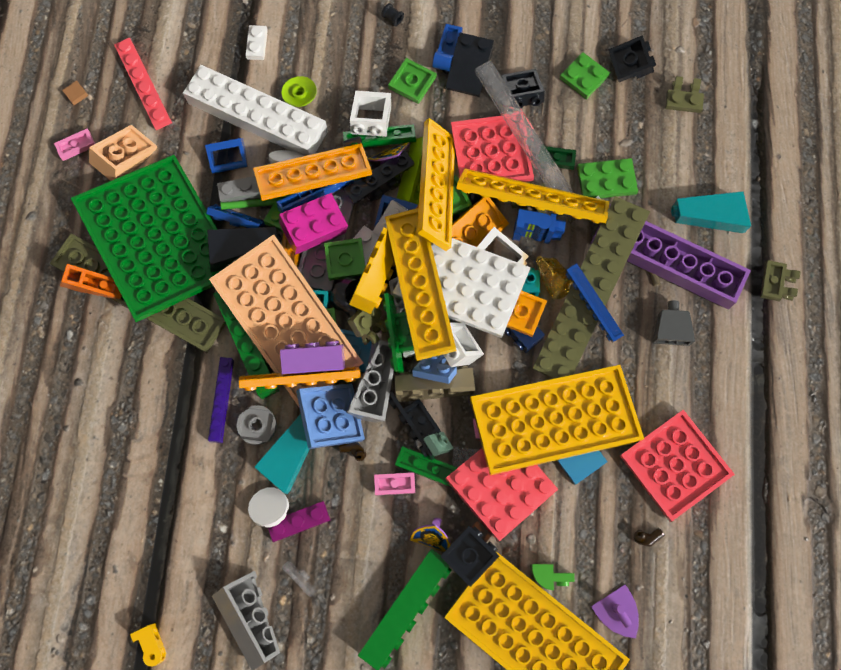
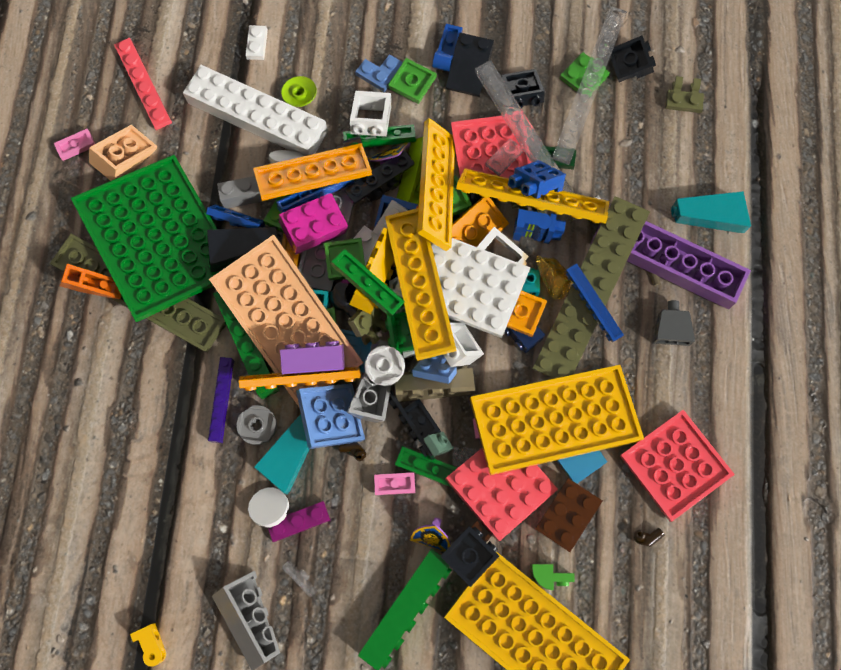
medium nougat tile [62,81,88,105] -> none
blue tile [205,138,248,174] -> none
bright green bar [220,198,276,210] -> none
black bush [381,3,404,26] -> none
bright green plate [577,158,638,198] -> none
medium lavender shield [591,584,639,638] -> none
olive plate [760,260,801,301] -> none
none -> green plate [330,249,405,318]
none -> medium blue plate [355,54,403,92]
none -> white tile [365,345,405,386]
none -> clear tile [485,138,524,176]
none -> blue hips [508,160,566,199]
none -> reddish brown plate [535,478,603,552]
none -> clear plate [552,6,627,165]

